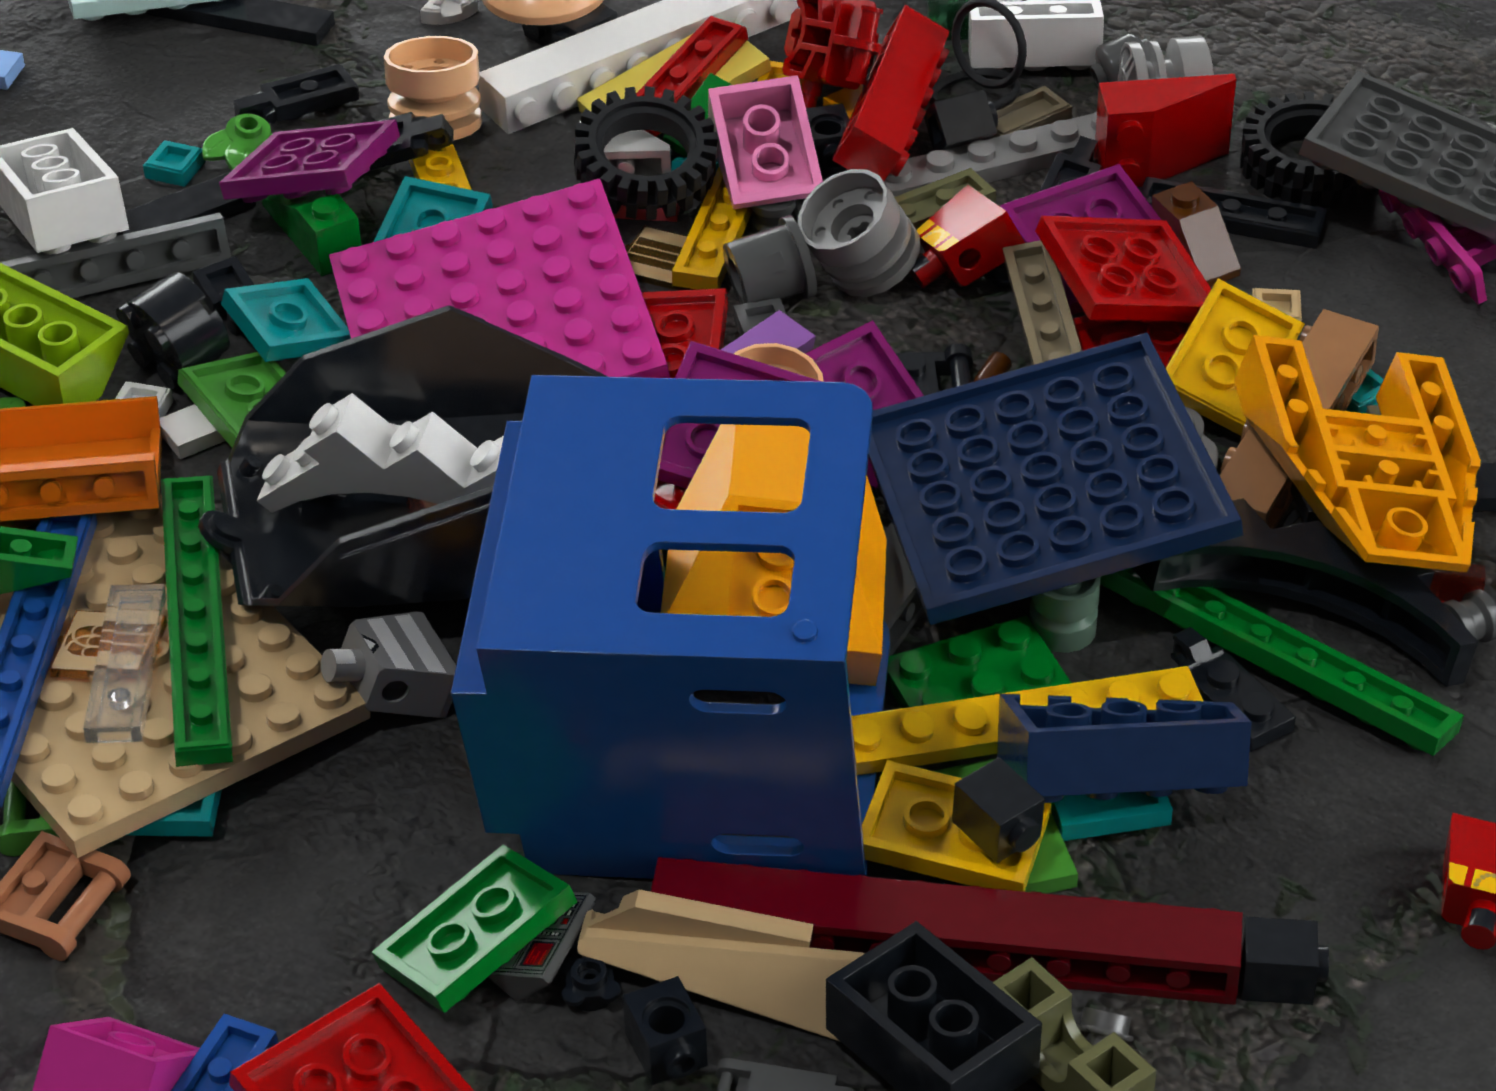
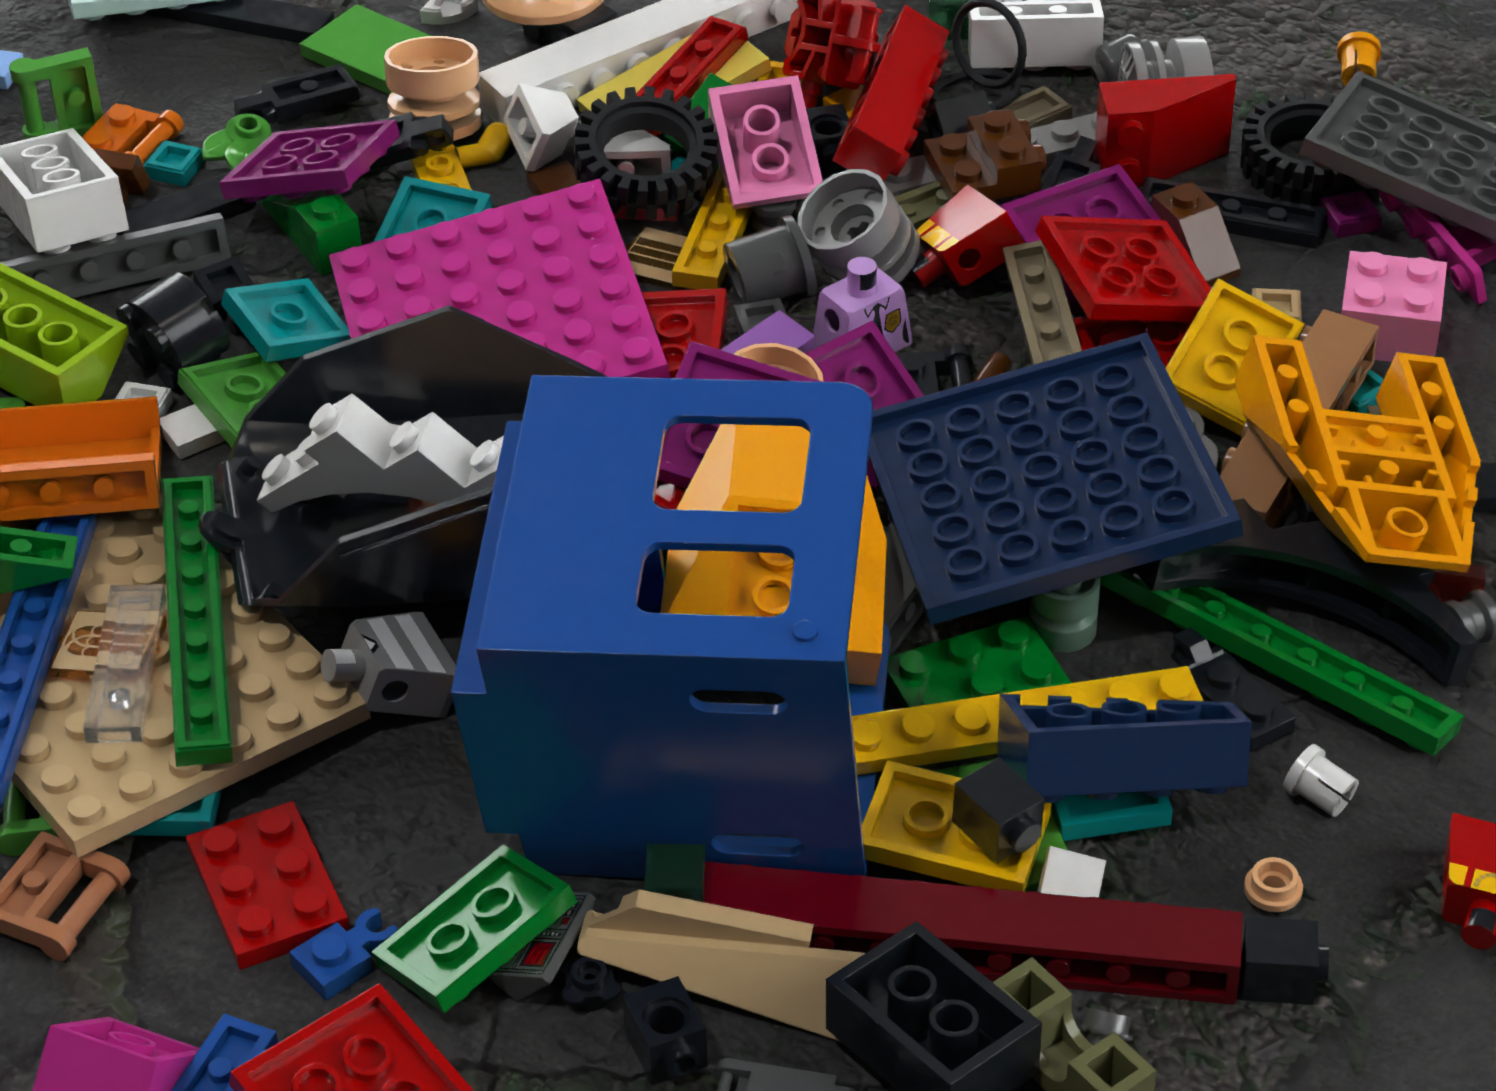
none -> bright green plate [9,47,103,140]
none -> orange plate [82,103,184,165]
none -> reddish brown tile [95,148,151,204]
none -> red plate [186,801,350,970]
none -> blue plate [289,907,398,1001]
none -> bright green tile [300,4,431,95]
none -> yellow arm [455,122,512,169]
none -> white slope [503,83,579,172]
none -> reddish brown tile [526,160,581,196]
none -> clear green tile [644,843,706,902]
none -> lavender torso [811,257,912,352]
none -> reddish brown plate [924,109,1047,200]
none -> white tile [1038,846,1106,898]
none -> light nougat plate [1244,857,1303,912]
none -> white bush [1282,744,1359,817]
none -> magenta tile [1320,190,1382,238]
none -> light orange bush [1337,31,1381,86]
none -> bright pink brick [1341,251,1447,362]

